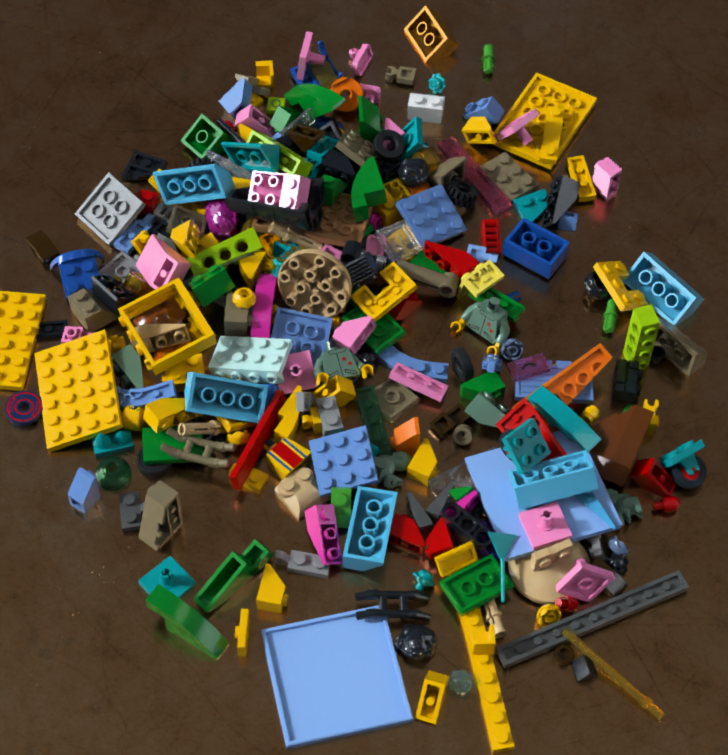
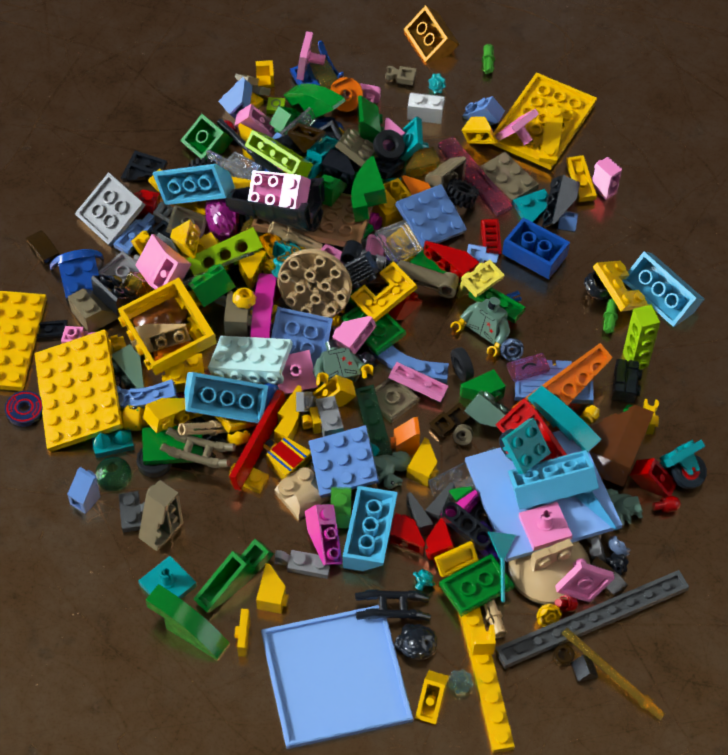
teal slope [221,142,280,173] -> none
bright pink piece [349,44,373,76] -> none
black hair [398,158,430,188] -> none
medium blue hinge [482,354,502,373] -> none
black hinge [650,346,665,362] -> none
dark tan slope [654,318,708,377] -> none

